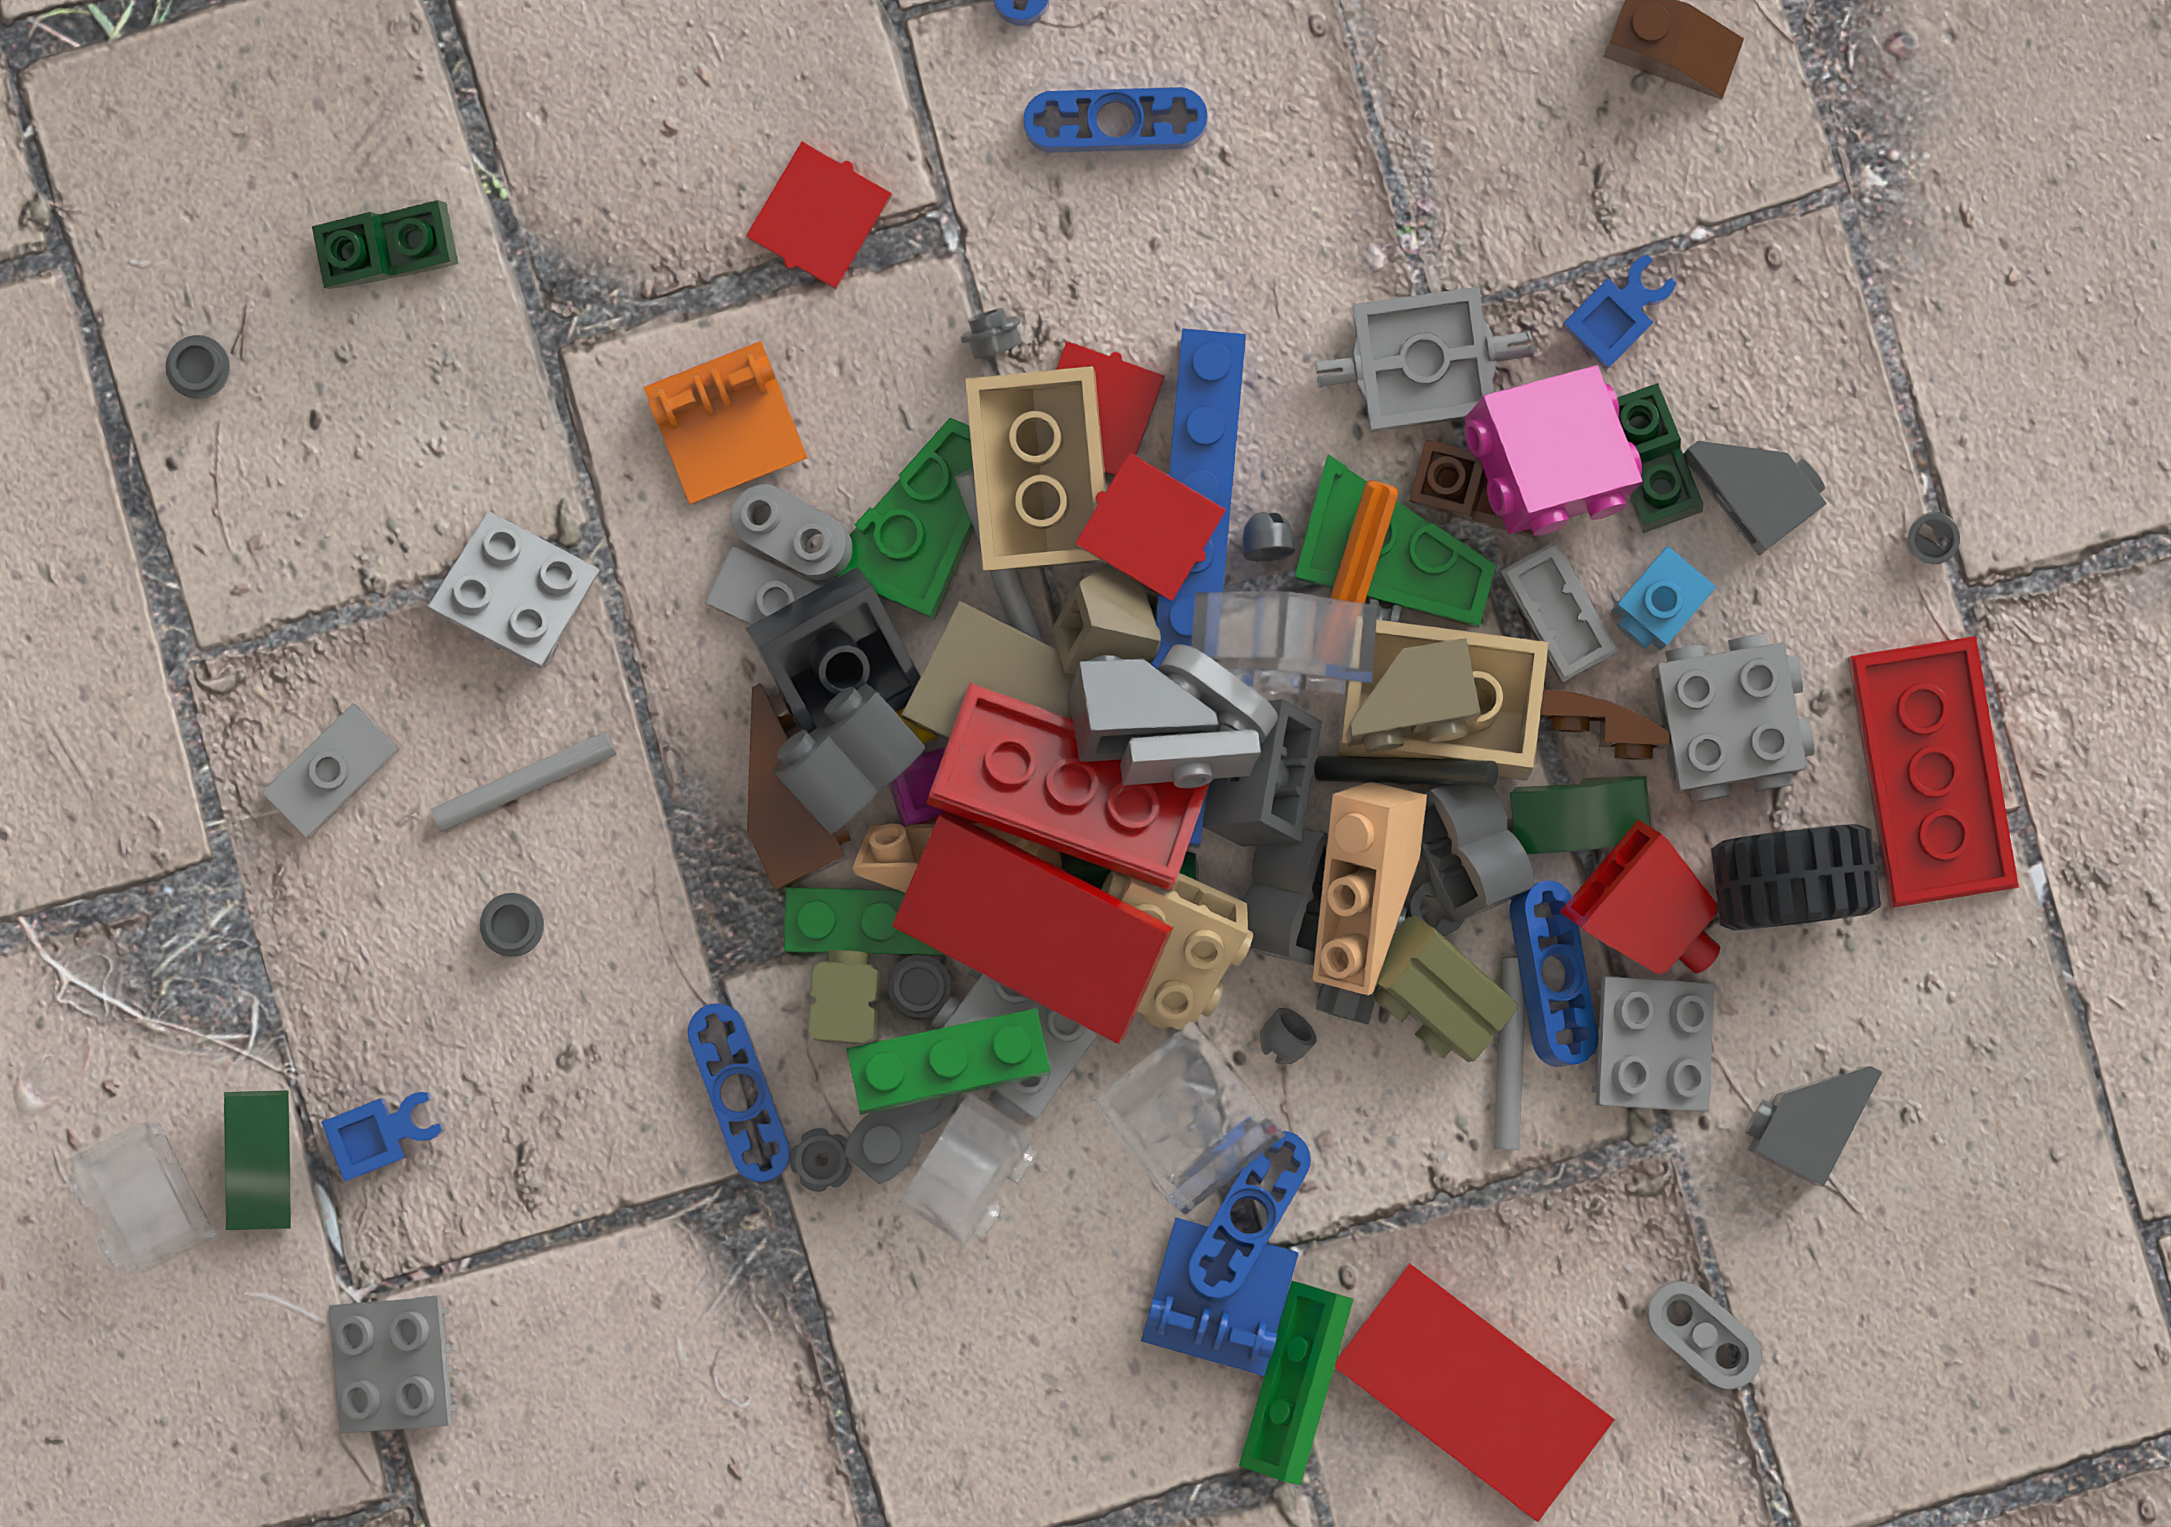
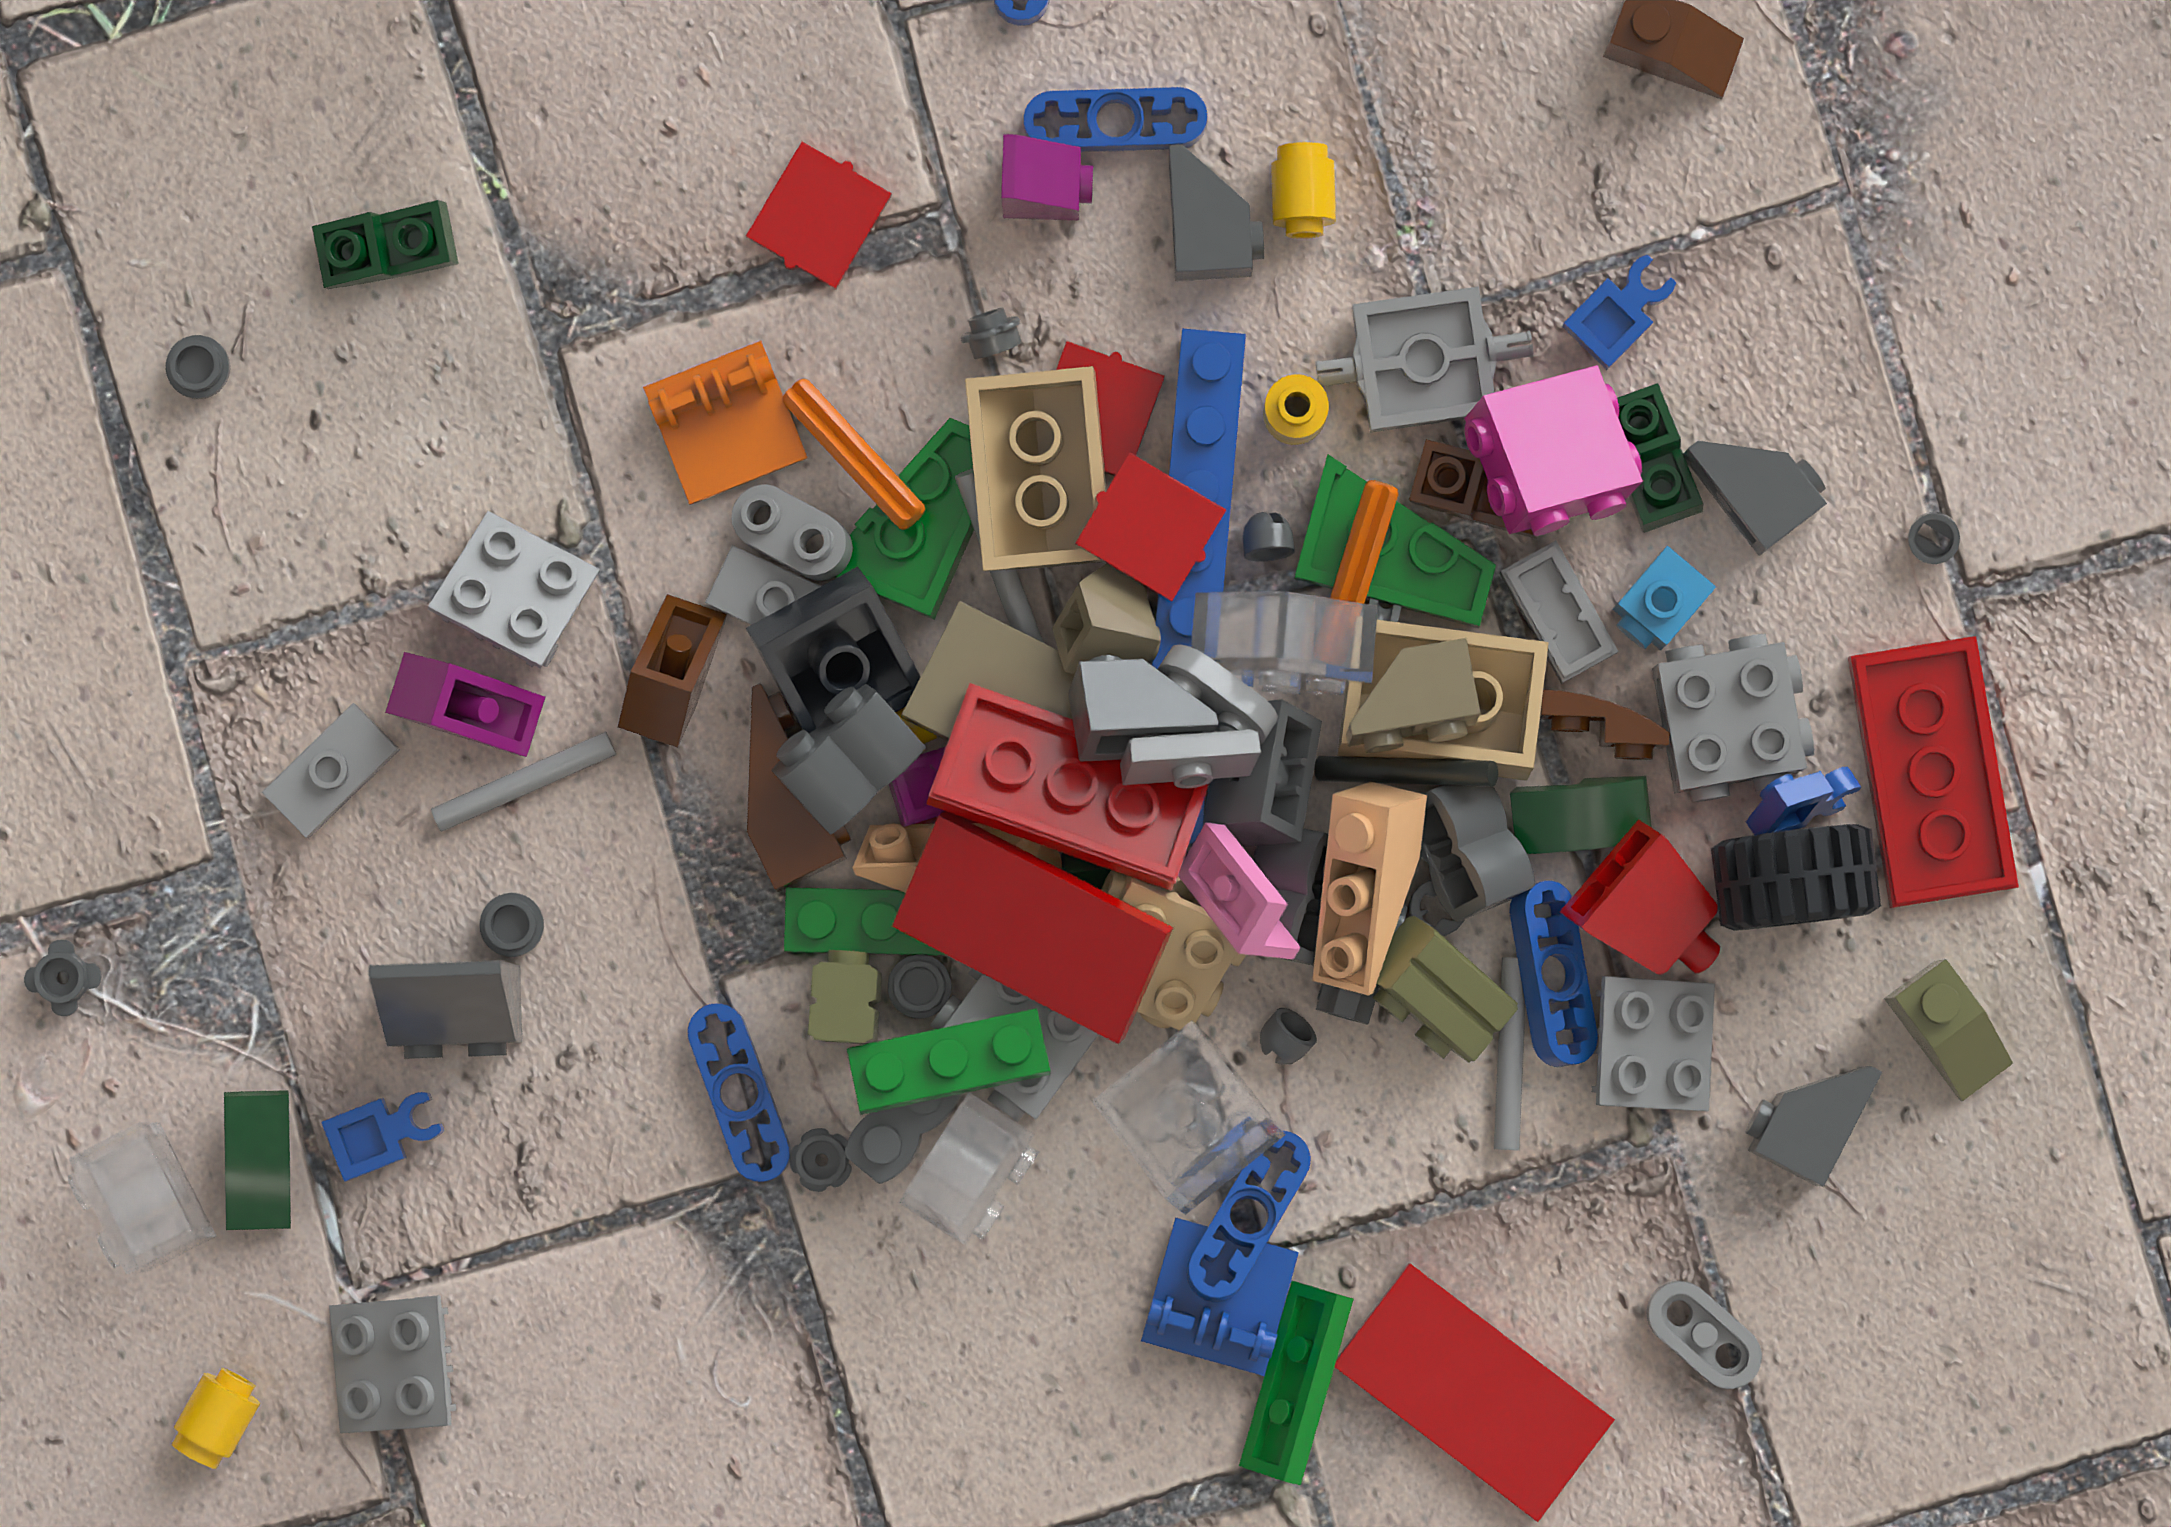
none -> dark grey plate [24,940,102,1016]
none -> yellow brick [171,1368,260,1469]
none -> dark grey slope [369,961,522,1059]
none -> magenta slope [385,652,546,757]
none -> reddish brown slope [618,594,727,748]
none -> orange axle [782,379,925,530]
none -> magenta slope [1001,134,1093,221]
none -> dark grey slope [1169,144,1264,281]
none -> bright pink panel [1178,823,1300,959]
none -> yellow brick [1263,374,1329,445]
none -> yellow brick [1271,142,1336,239]
none -> blue plate [1745,767,1862,835]
none -> olive slope [1884,959,2013,1101]

